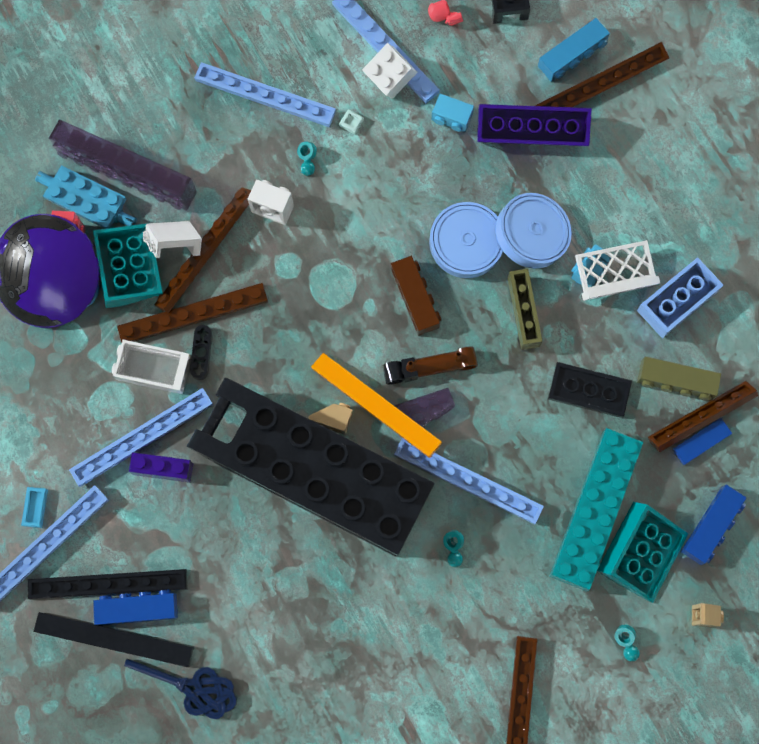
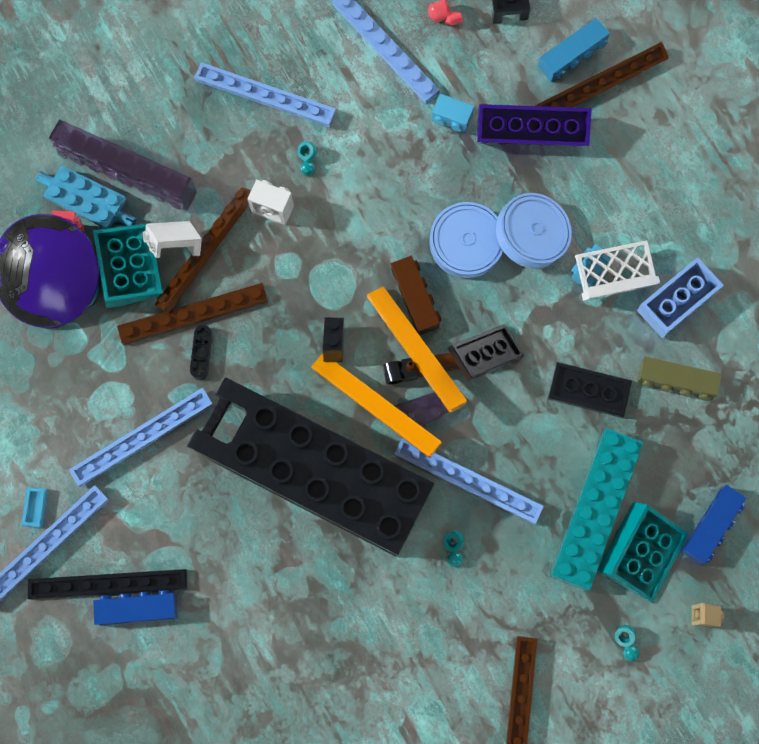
black tile [33,612,194,667] -> none
window [112,340,191,394] -> none
dark blue piece [124,659,237,719] -> none
dark purple brick [129,452,193,483] -> none
tan slope [308,403,353,435] -> none
light aqua tile [339,109,364,135] -> none
white brick [362,43,418,99] -> none
olive brick [507,269,542,350] -> none
reddish brown plate [648,381,758,452] -> none
blue tile [672,418,732,465] -> none
none -> black brick [323,317,344,362]
none -> light orange tile [367,286,467,413]
none -> black tile [448,324,525,381]

